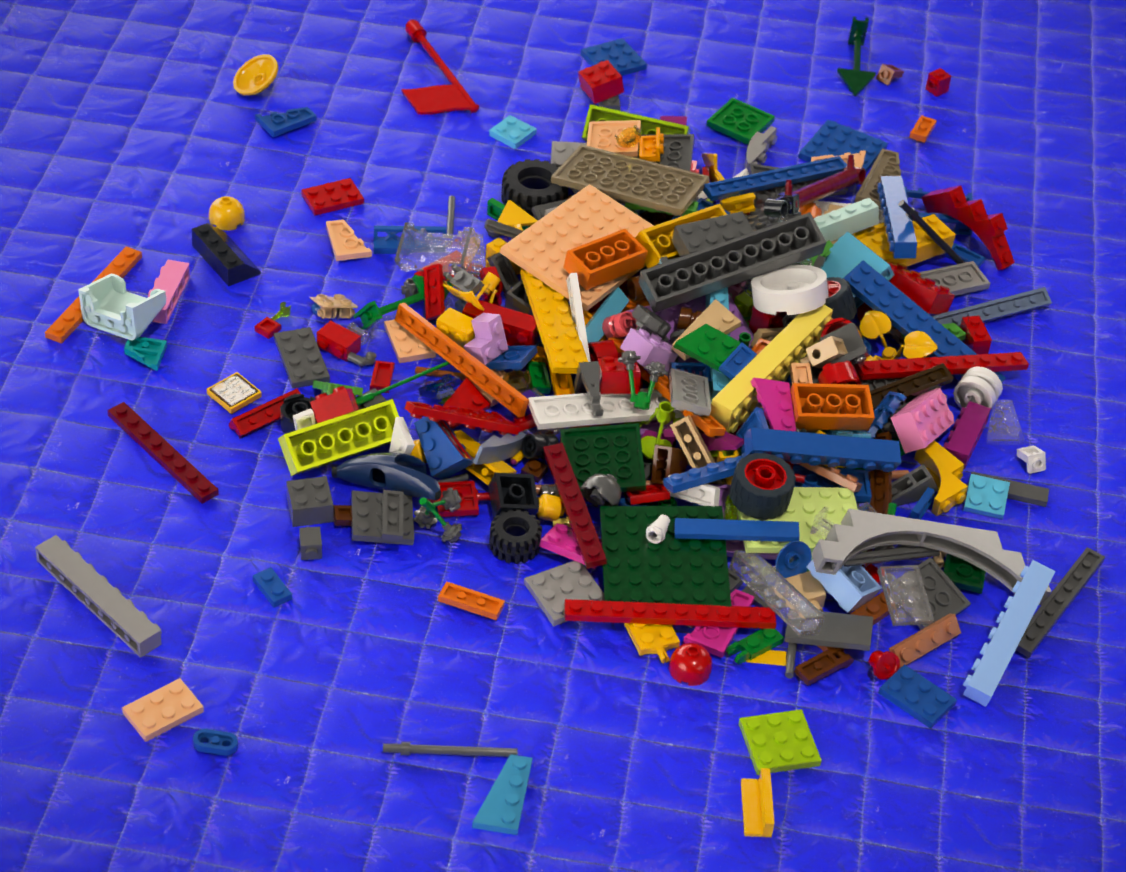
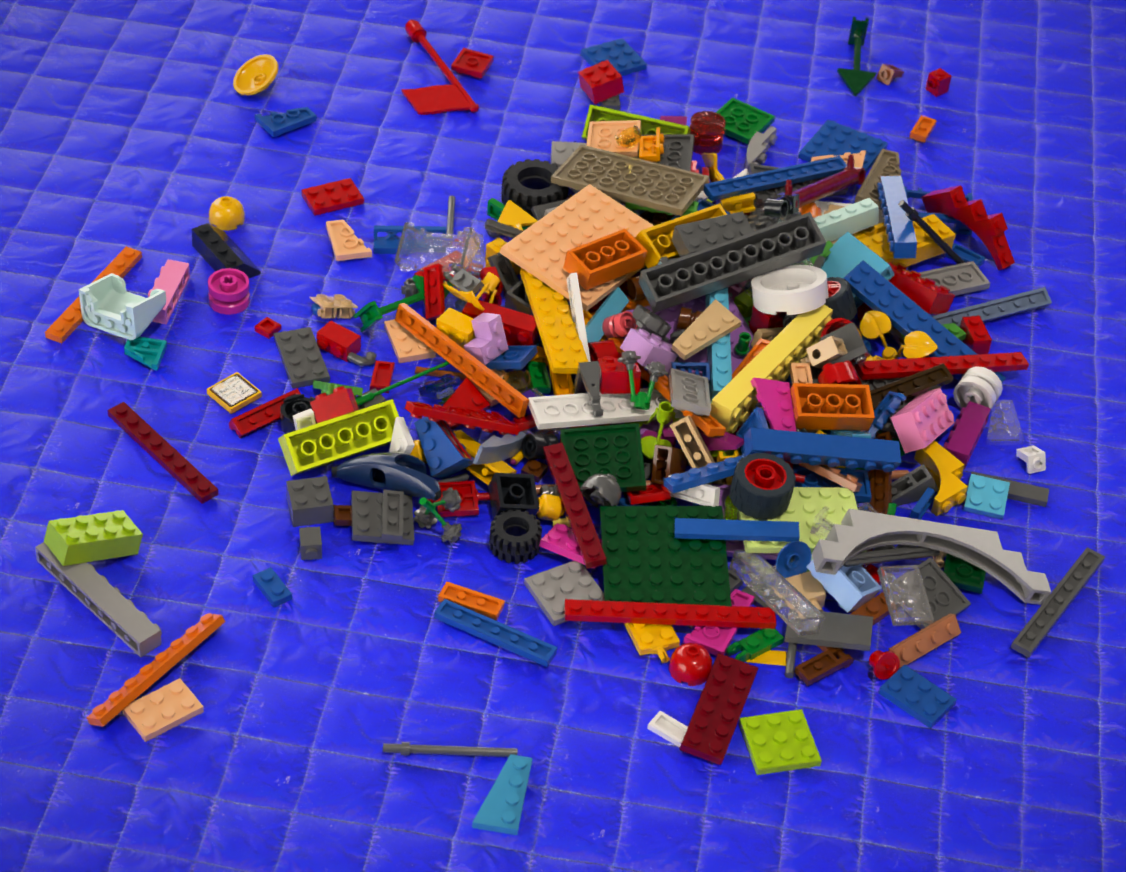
blue plate [193,729,238,756] -> none
clear neon green hand [271,302,291,321] -> none
clear bush [347,322,370,346] -> none
medium azure plate [489,115,537,149] -> none
white cone [646,515,670,544] -> none
green wing [673,324,740,374] -> none
blue plate [718,342,757,380] -> none
yellow panel [741,768,774,837] -> none
light blue brick [963,560,1055,707] -> none
none -> lime brick [44,510,143,566]
none -> orange plate [86,613,225,727]
none -> dark pink wheel [208,268,250,315]
none -> blue plate [434,599,557,667]
none -> red plate [451,48,494,79]
none -> white tile [647,711,688,748]
none -> dark red plate [679,653,759,765]
none -> clear red wheel [690,111,726,155]

